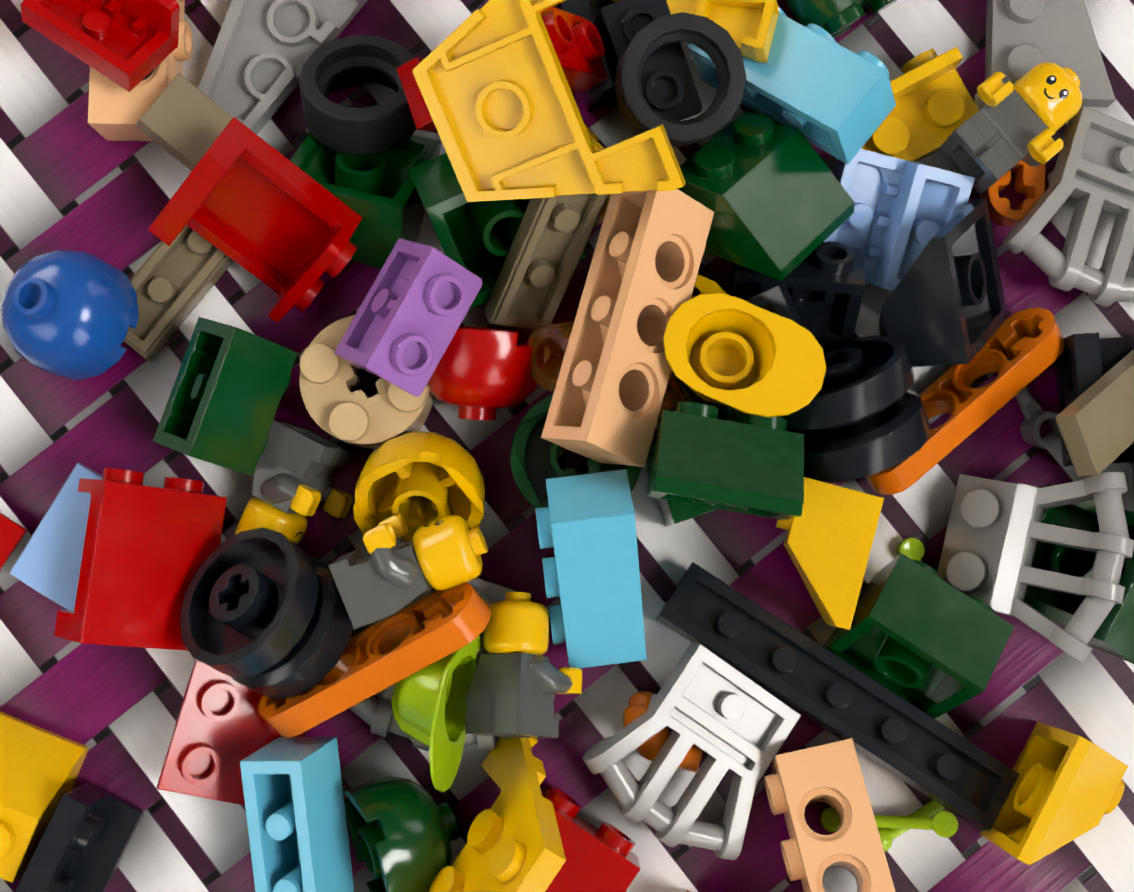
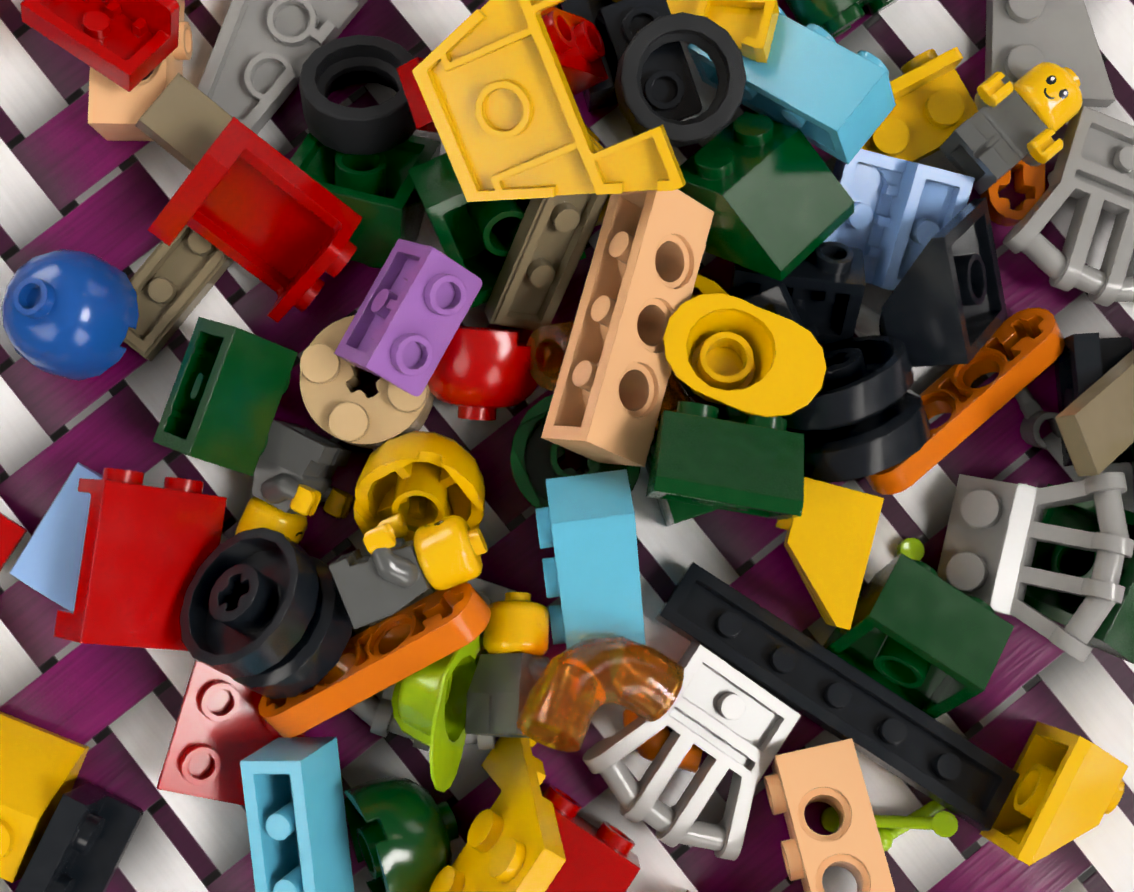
none -> clear orange cylinder [516,636,684,752]

